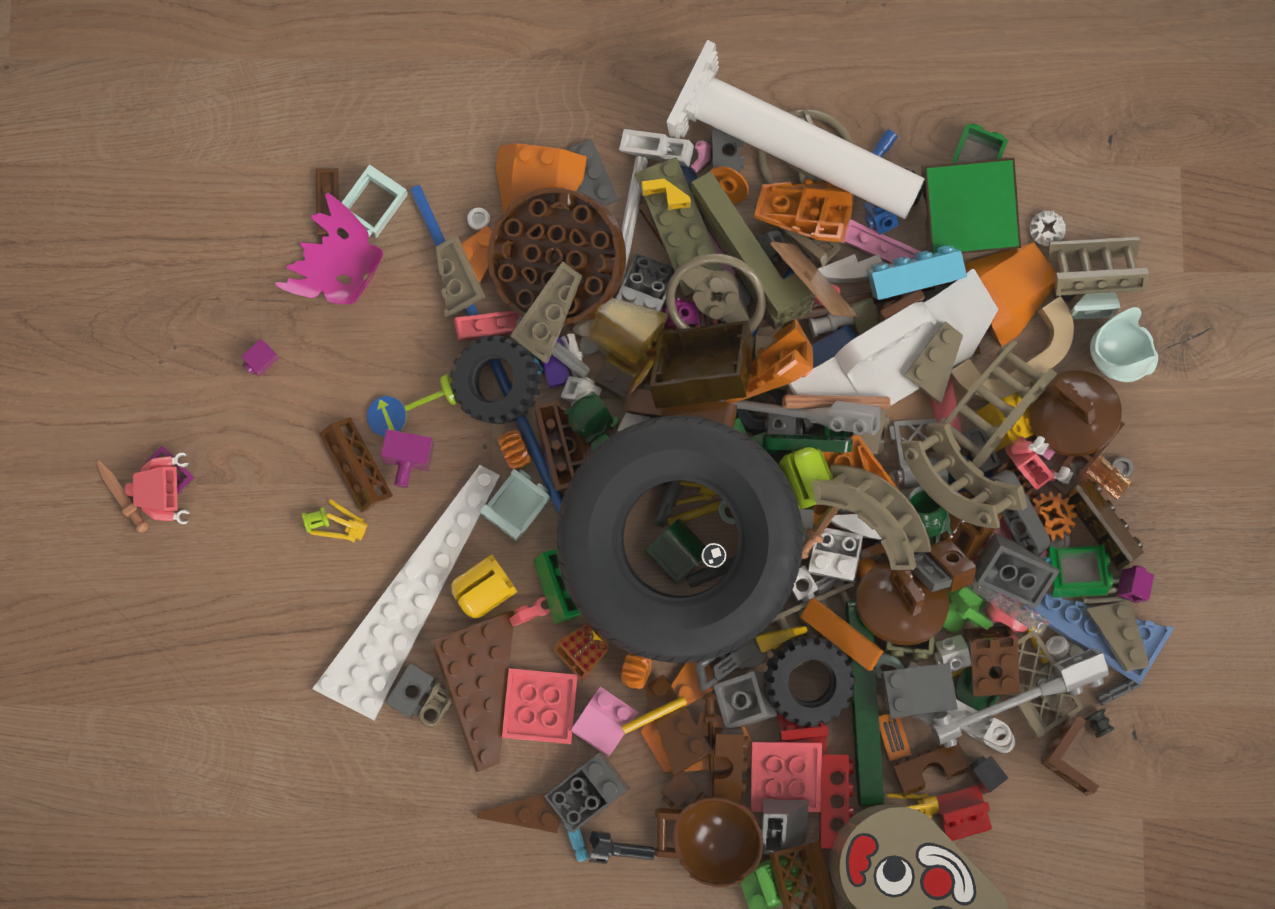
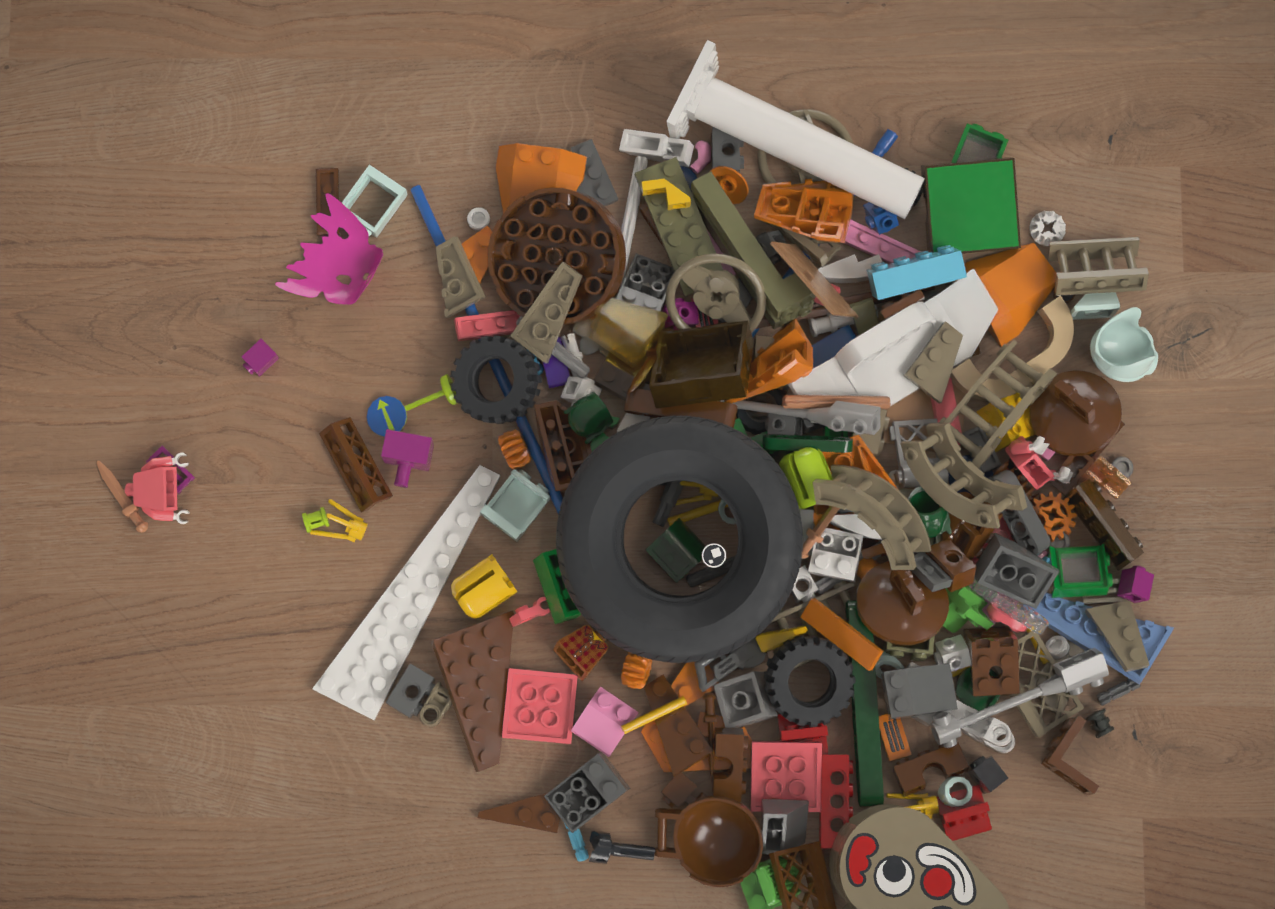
none -> light aqua piece [938,776,972,807]

